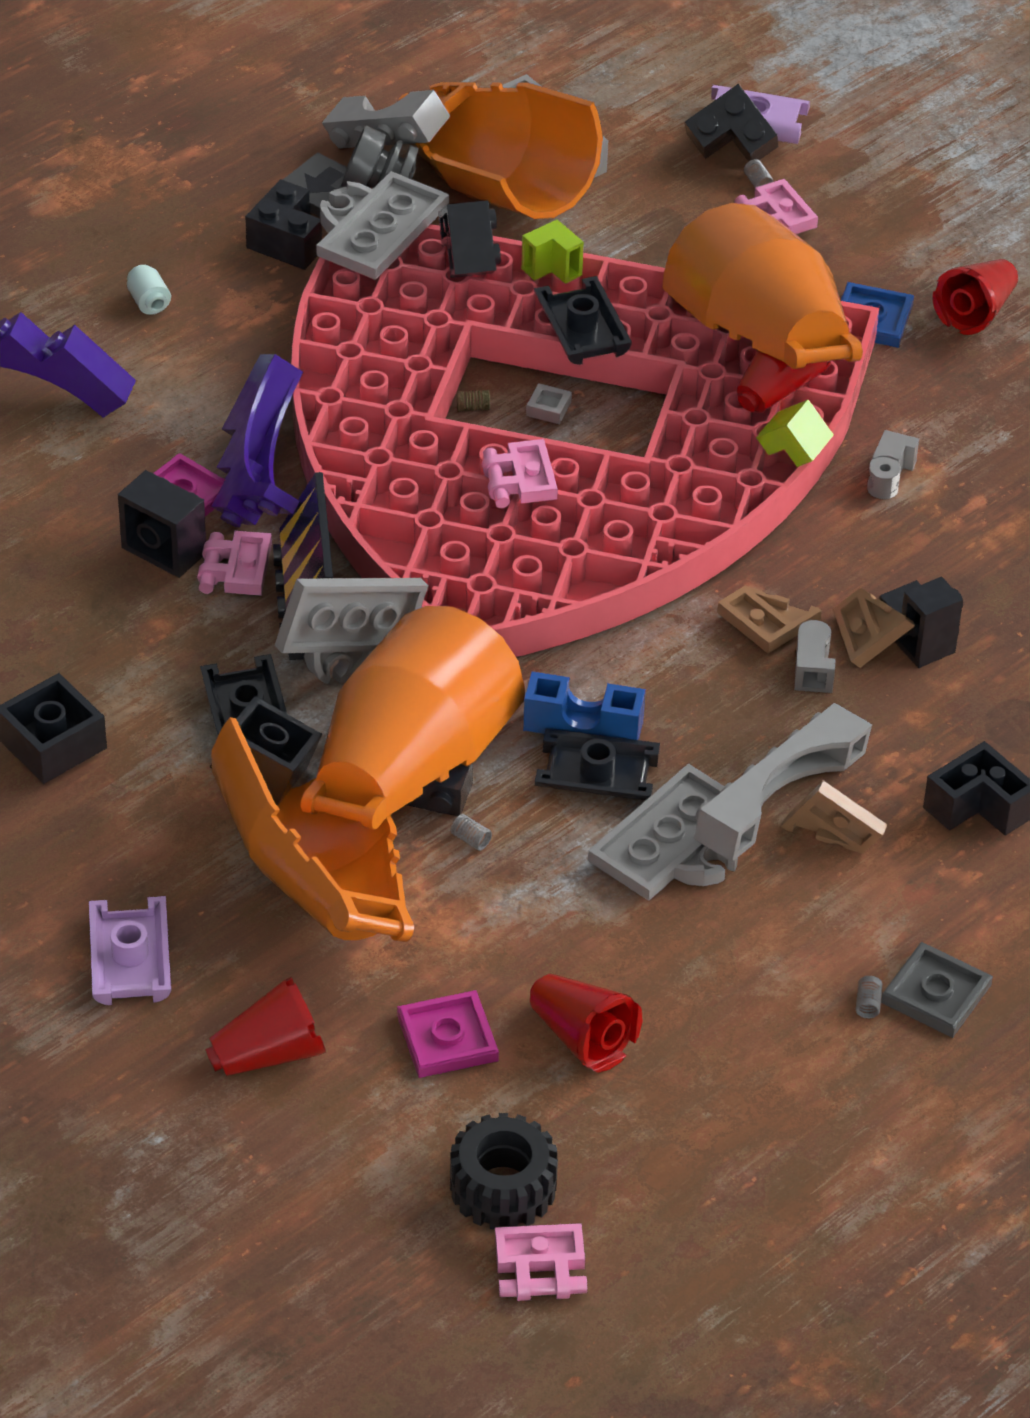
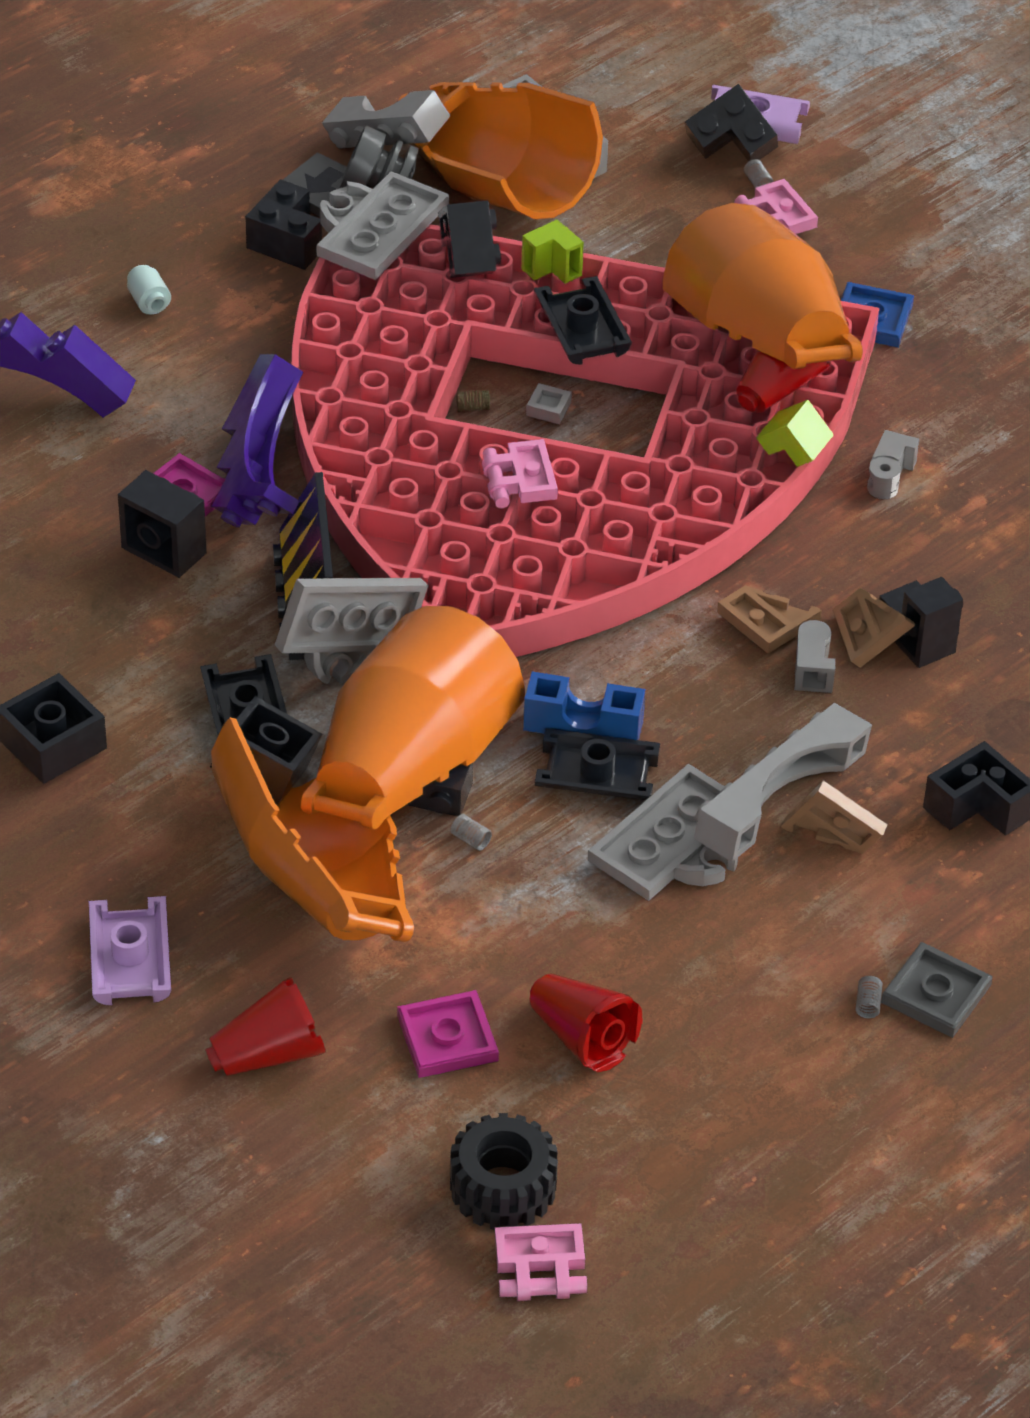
bright pink plate [197,531,272,596] -> none
red cone [932,259,1018,335] -> none

